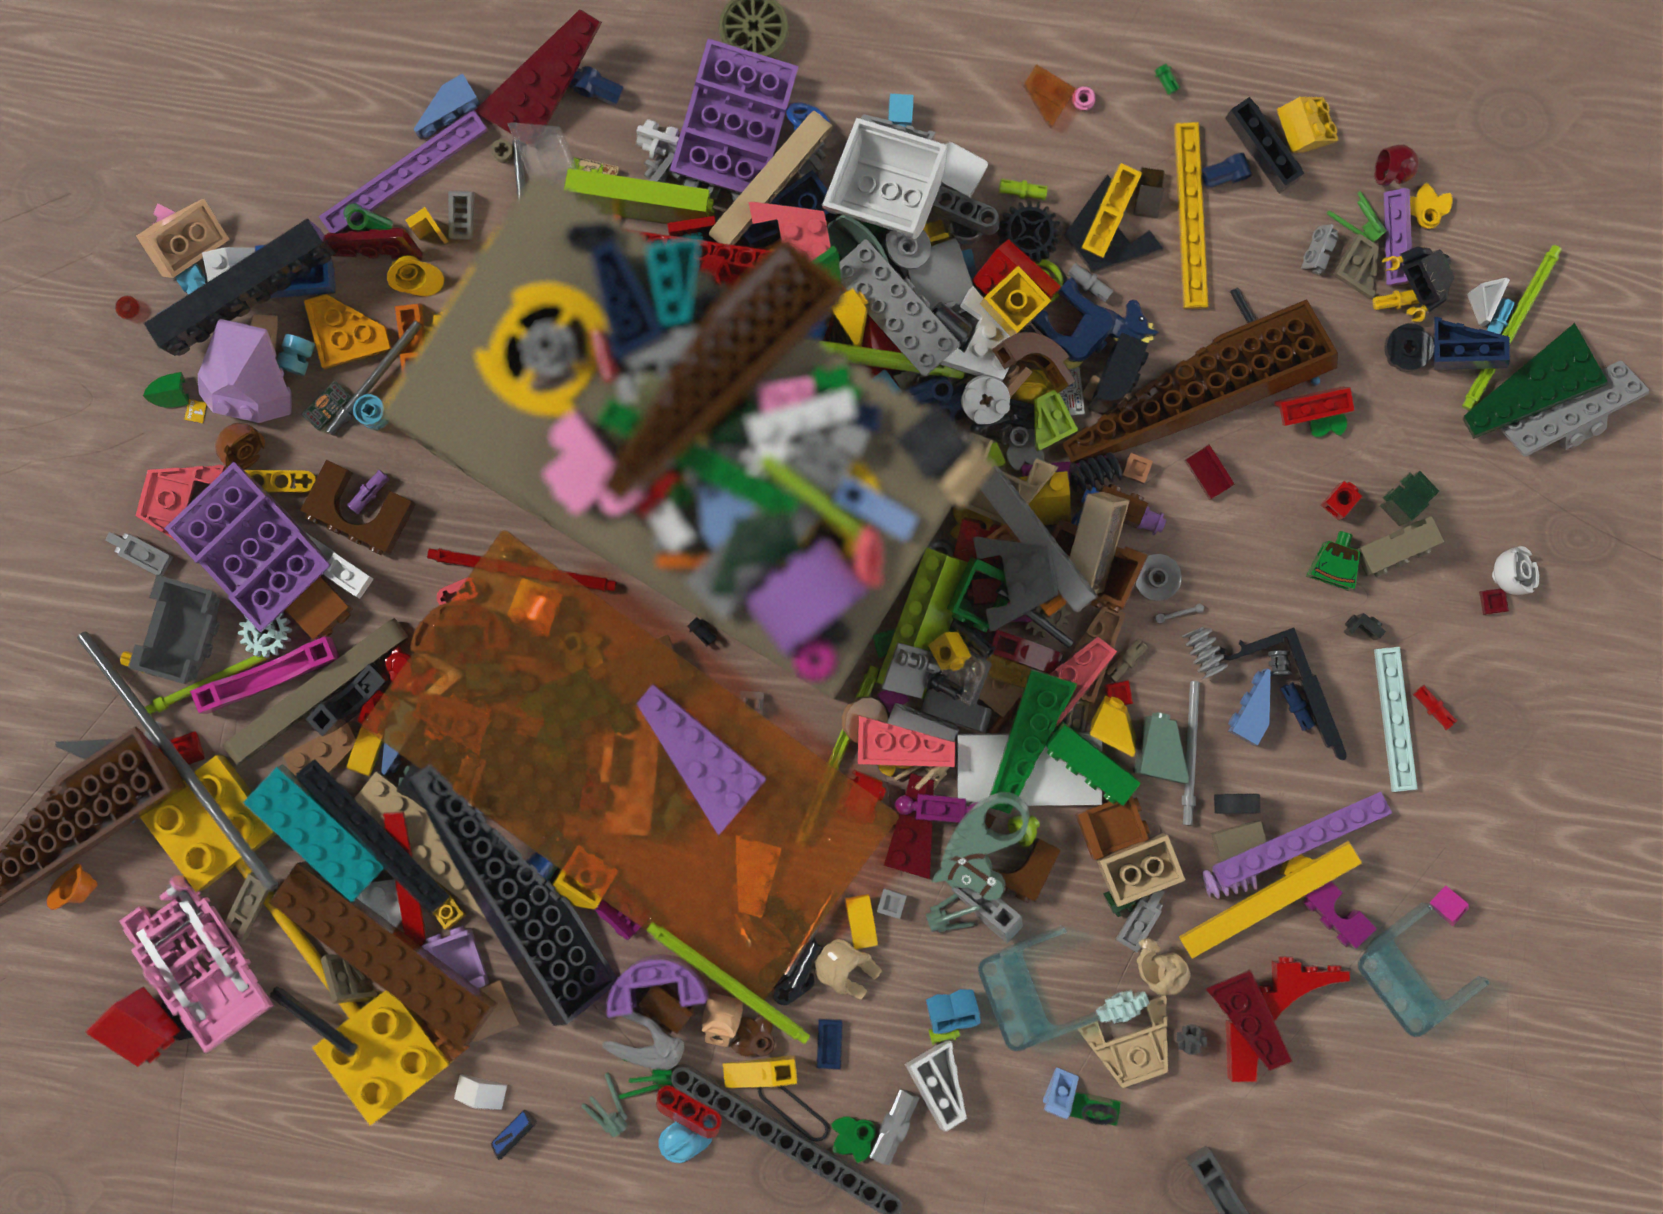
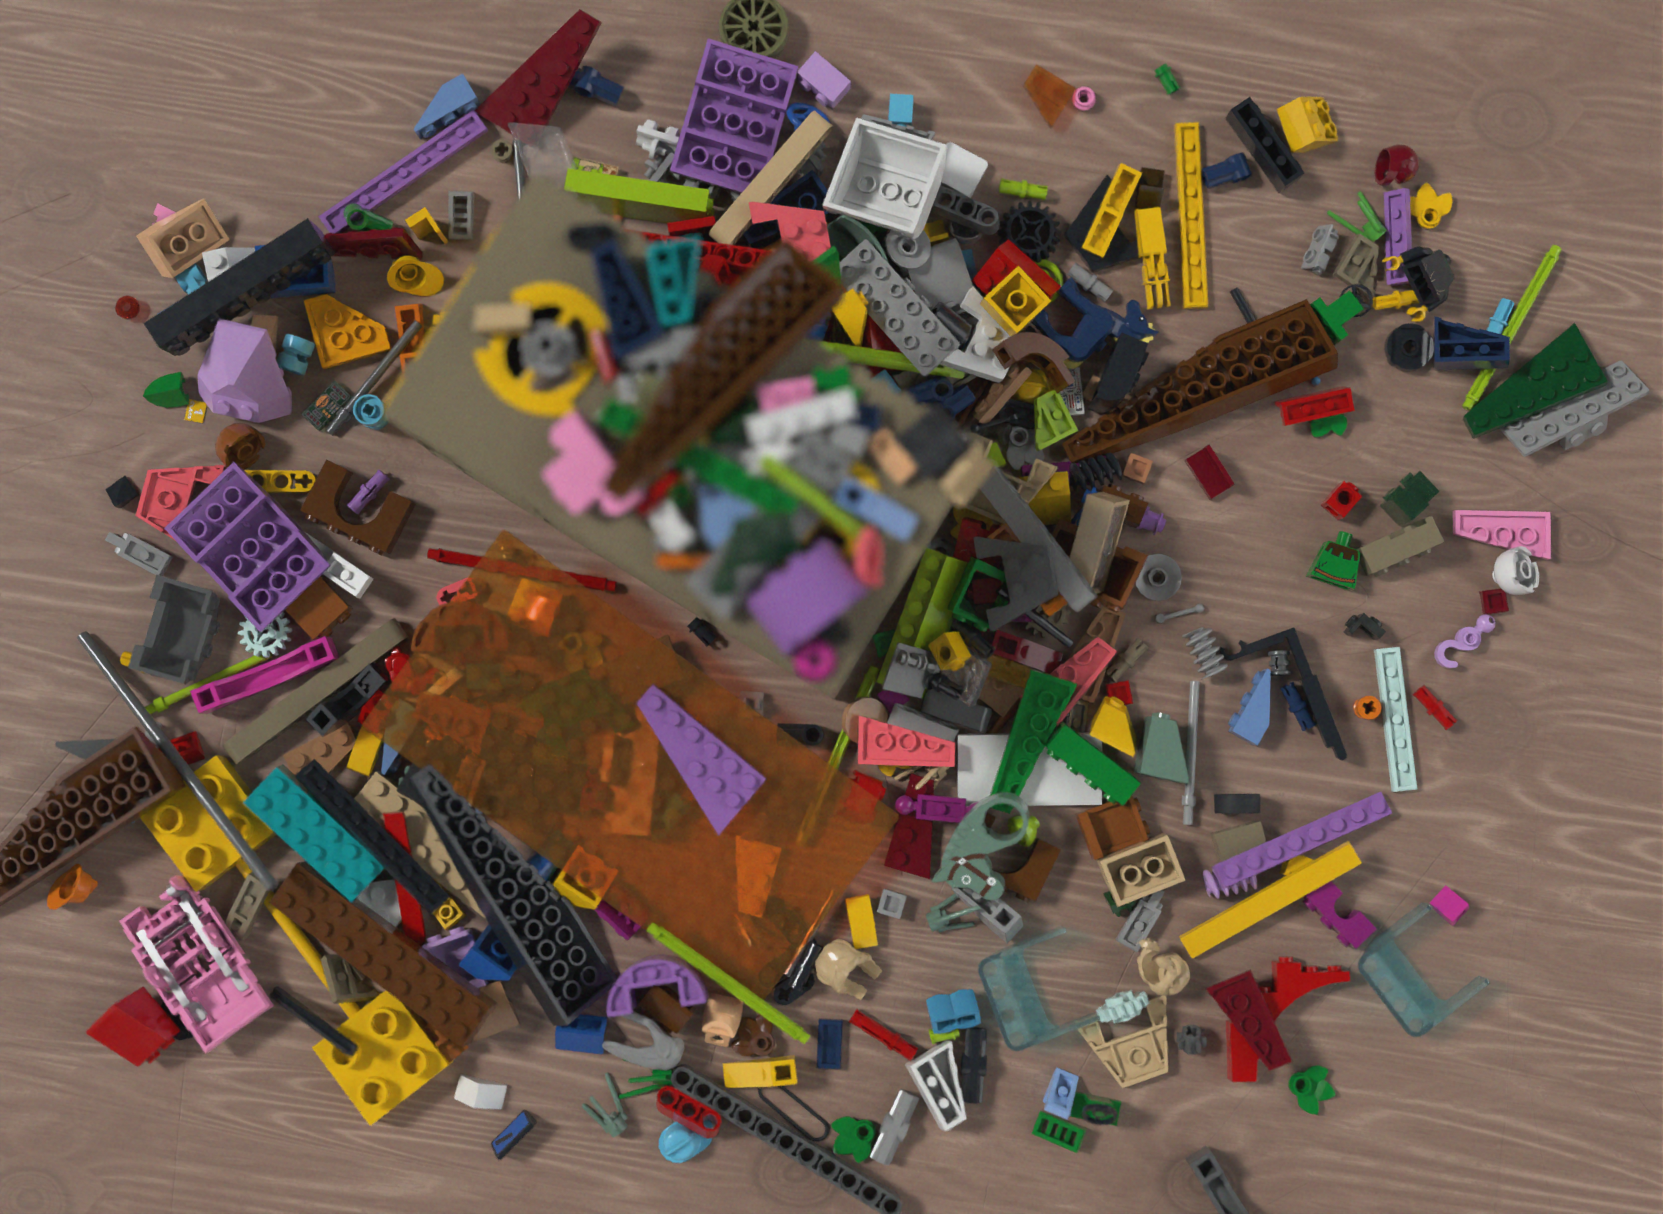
white plate [961,375,1010,424] -> none
white slope [1467,278,1509,327] -> none
none -> black slope [105,476,139,509]
none -> blue slope [459,924,517,980]
none -> tan panel [473,304,531,335]
none -> blue panel [555,1014,607,1054]
none -> black piece [776,723,825,746]
none -> lavender brick [797,51,851,109]
none -> red pin [849,1009,918,1061]
none -> light nougat tile [864,428,918,486]
none -> black piece [961,1027,987,1104]
none -> green slope [1031,1111,1087,1153]
none -> yellow arm [1135,207,1171,310]
none -> green plate [1288,1065,1336,1115]
none -> green piece [1310,284,1373,345]
none -> orange bush [1353,696,1381,720]
none -> lavender piece [1434,614,1495,668]
none -> bright pink wing [1453,510,1551,560]

